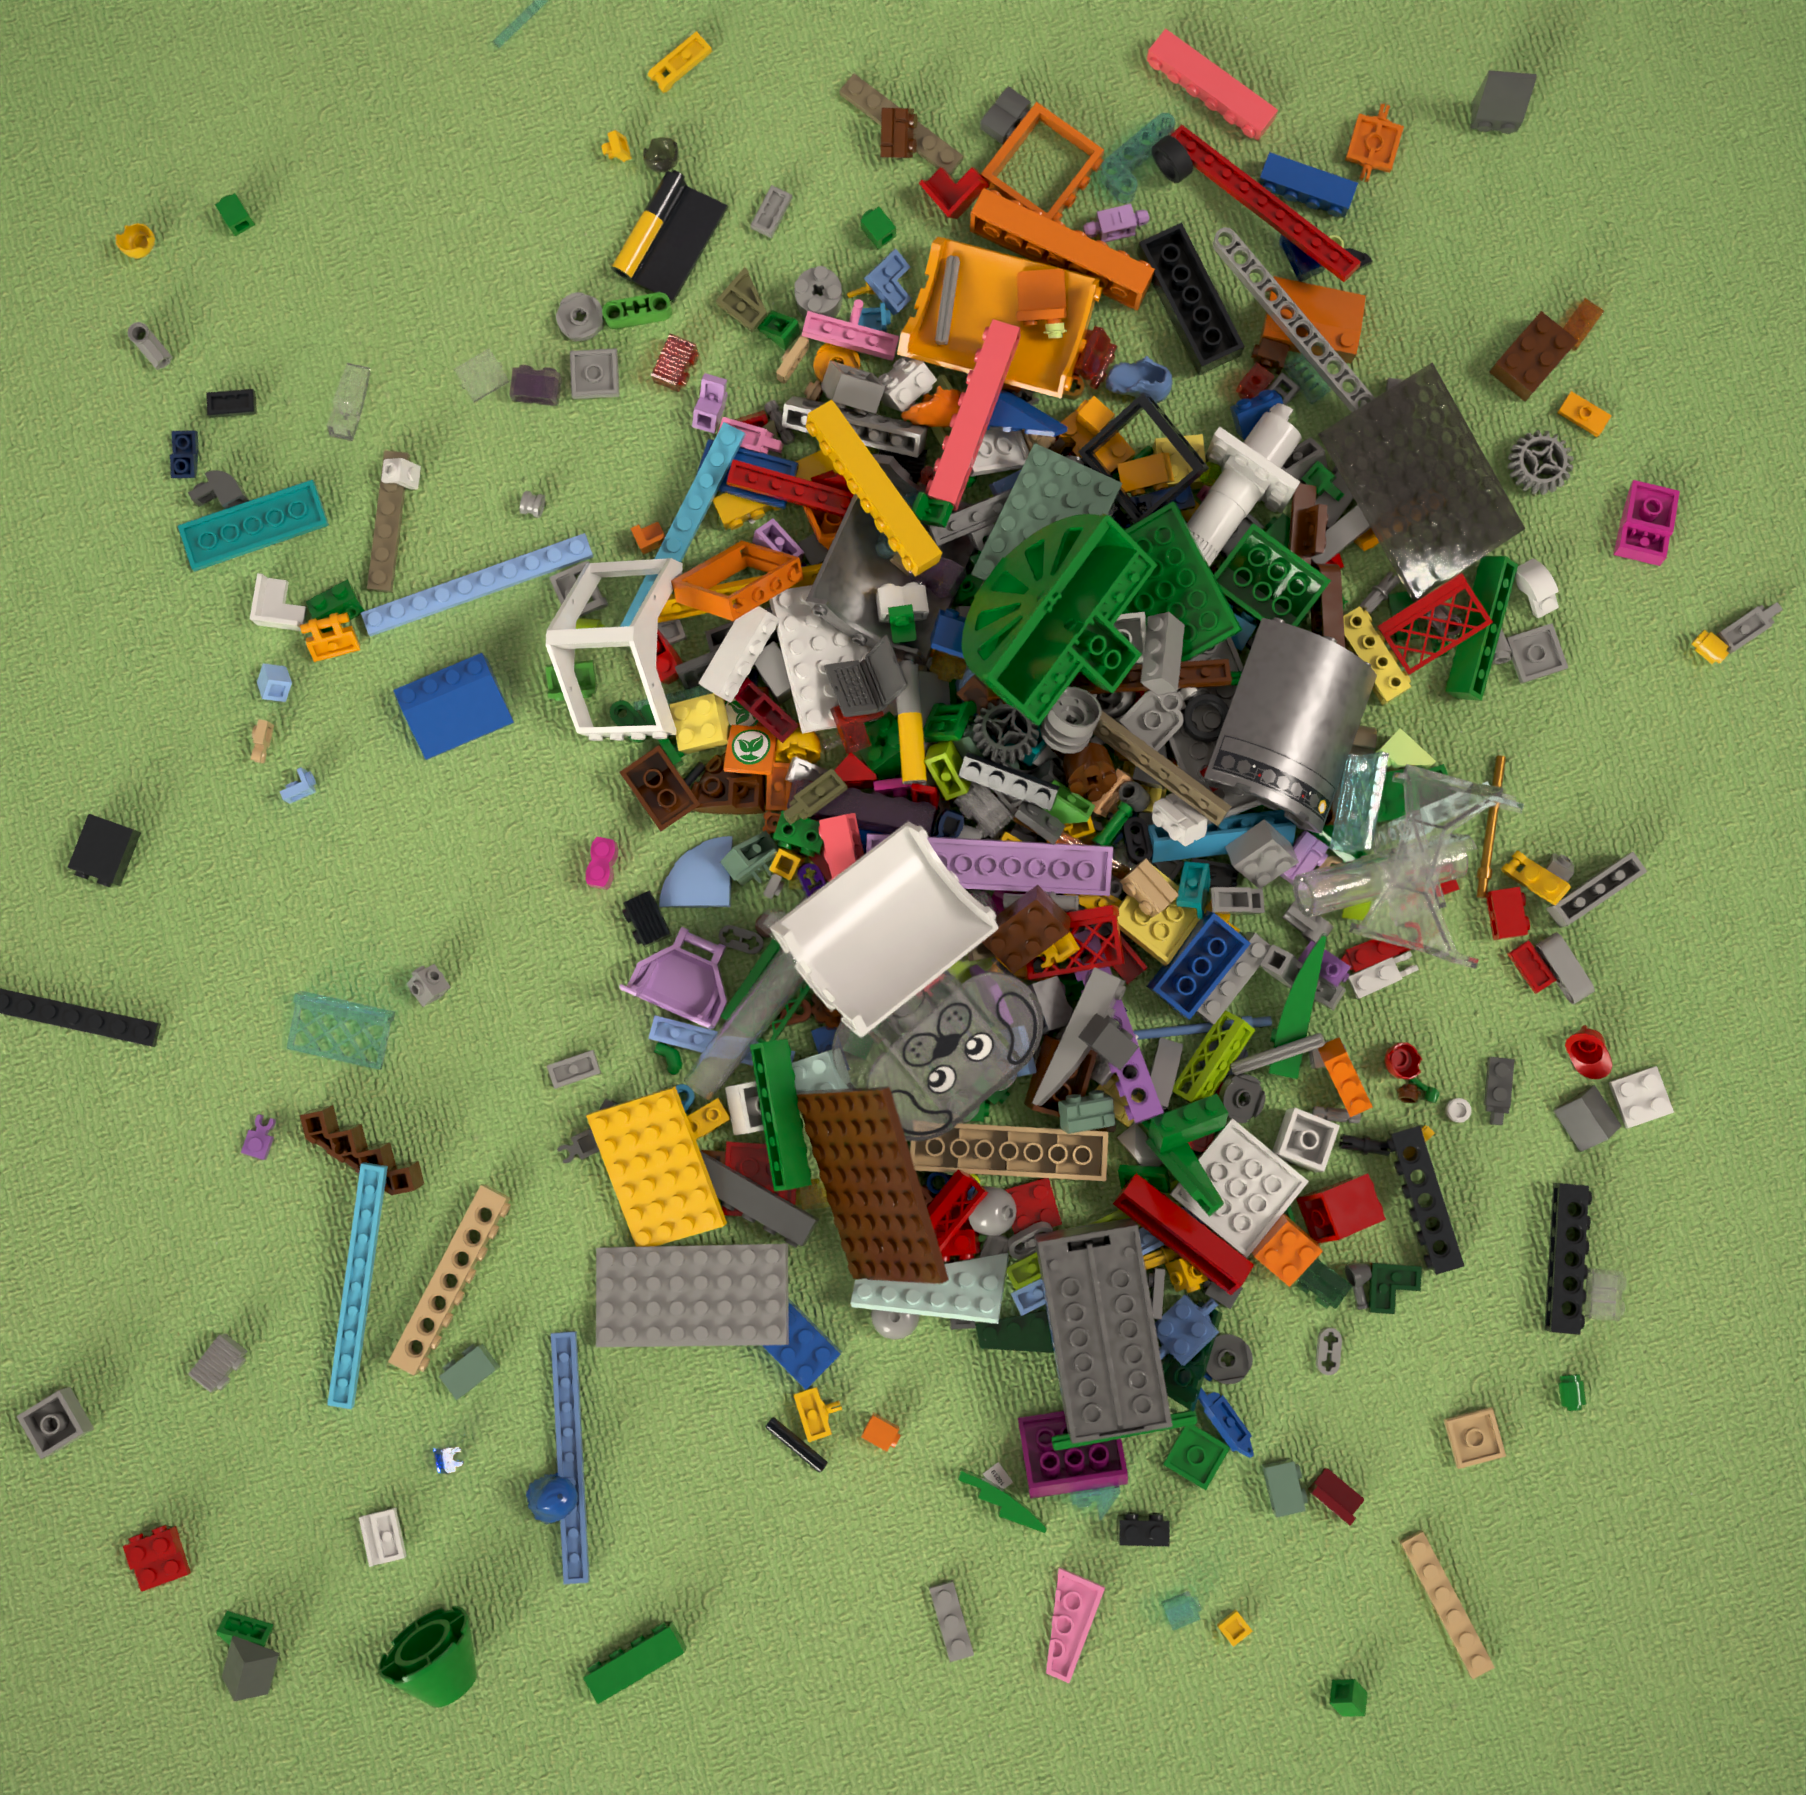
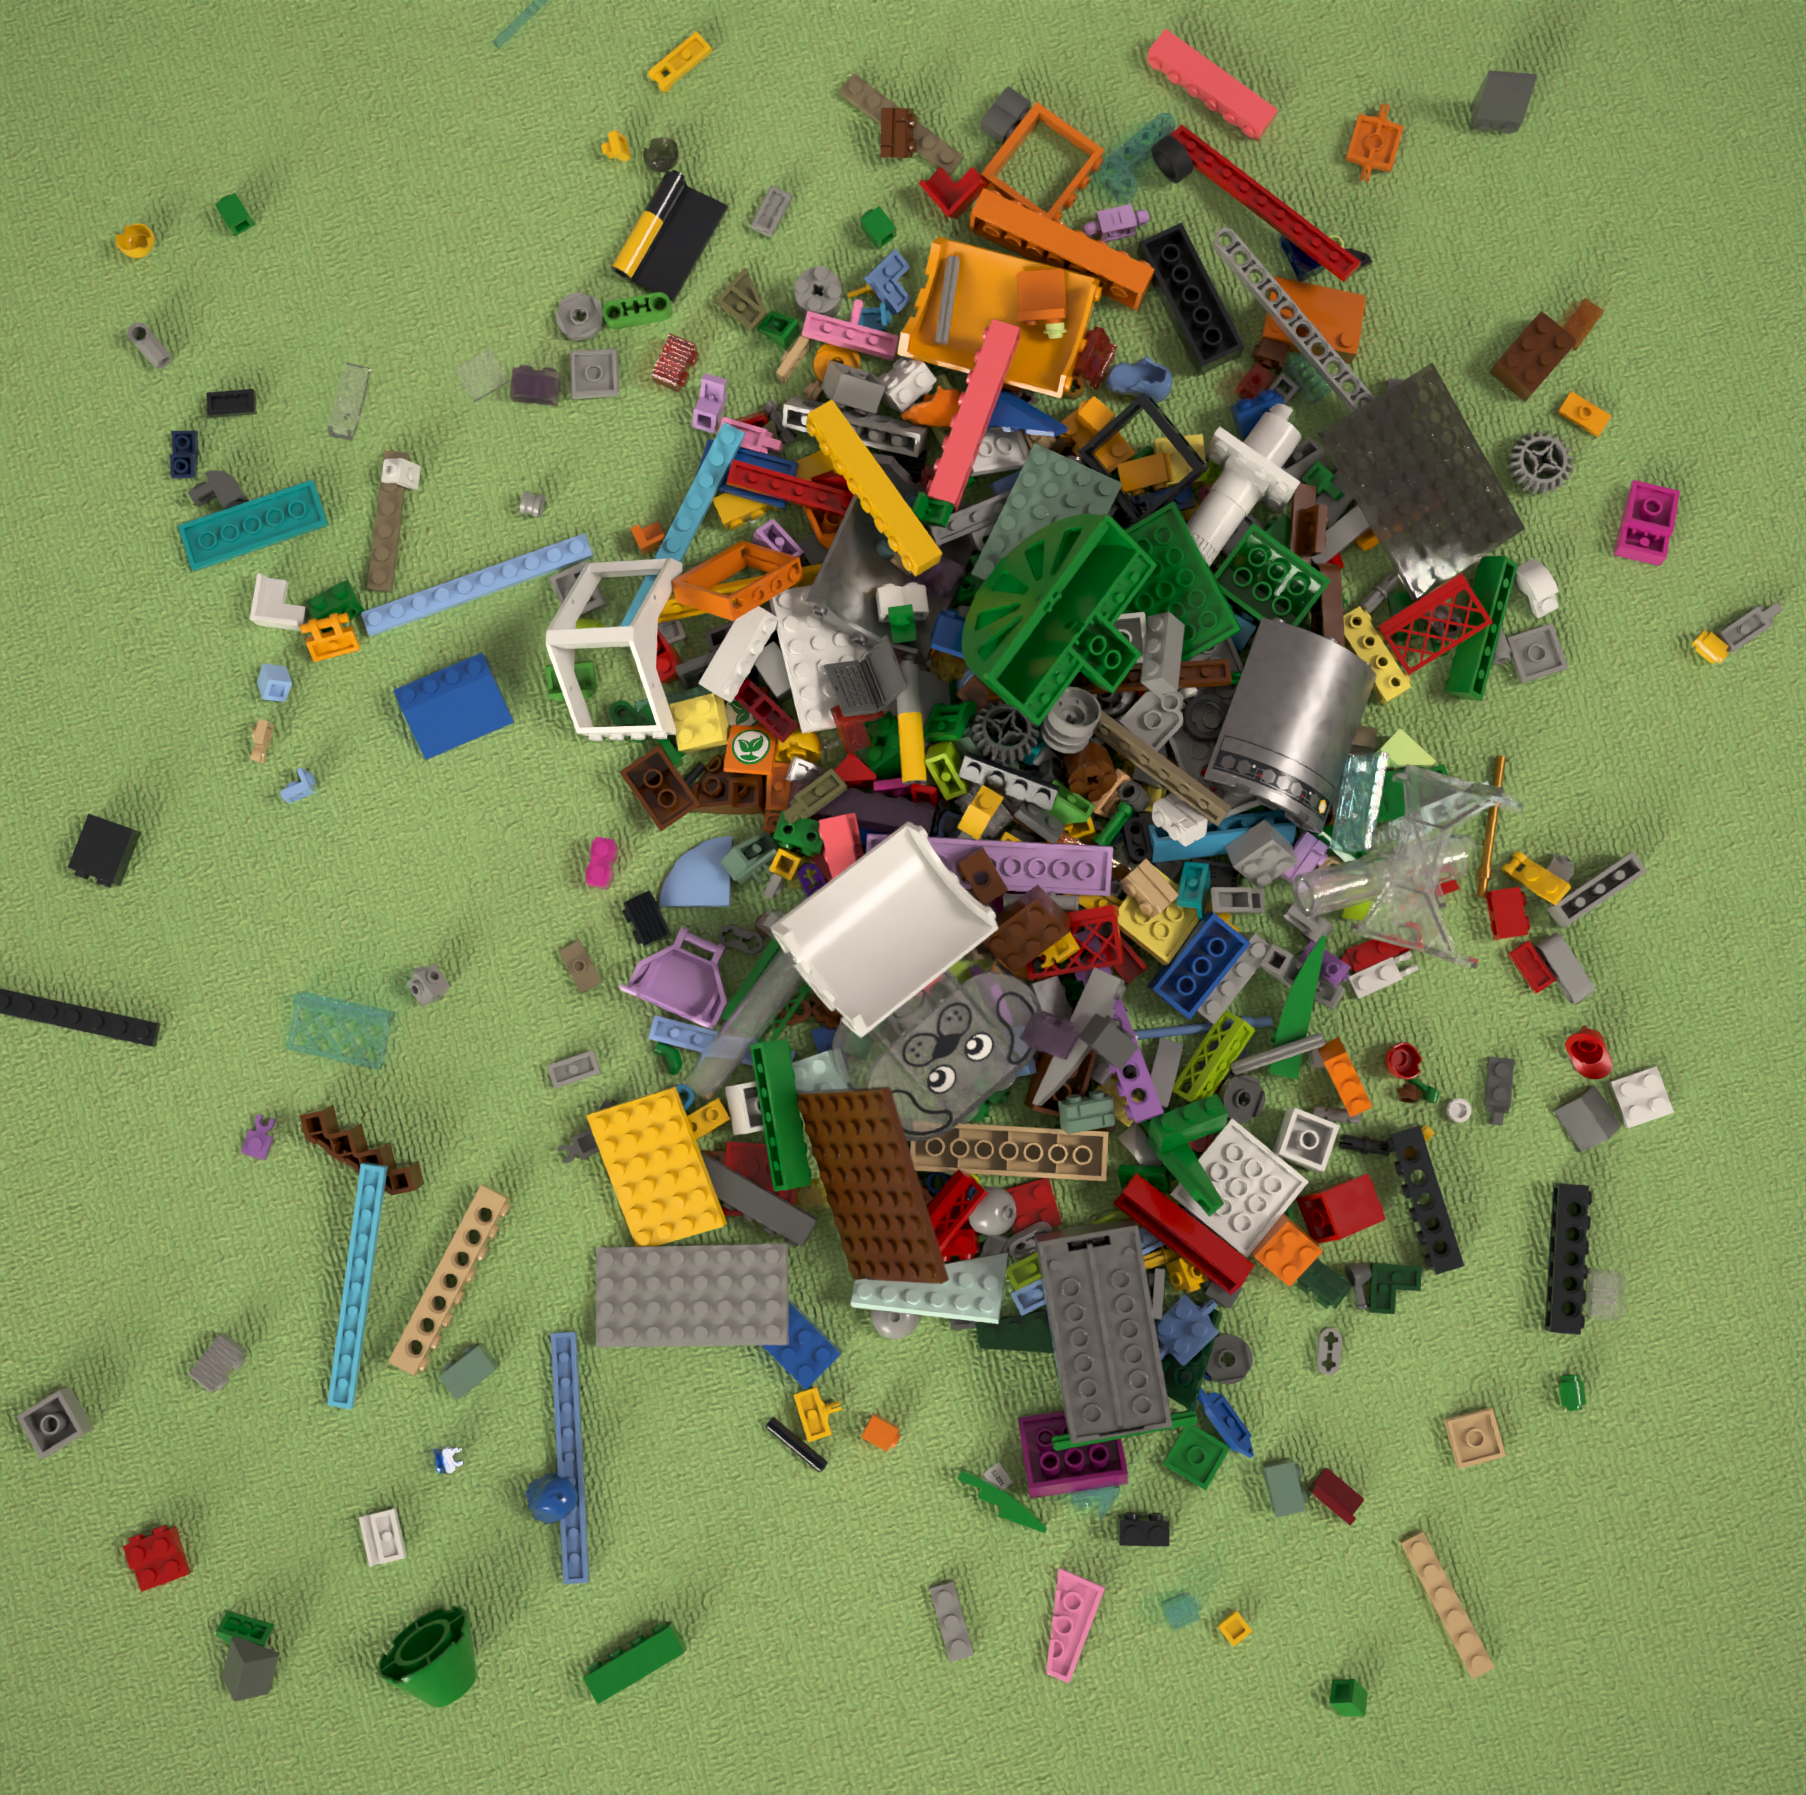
blue brick [1258,152,1358,218] -> none
none -> dark tan plate [558,940,603,994]
none -> reddish brown brick [956,846,1009,905]
none -> yellow slope [957,785,1004,840]
none -> clear purple brick [1020,1011,1080,1060]

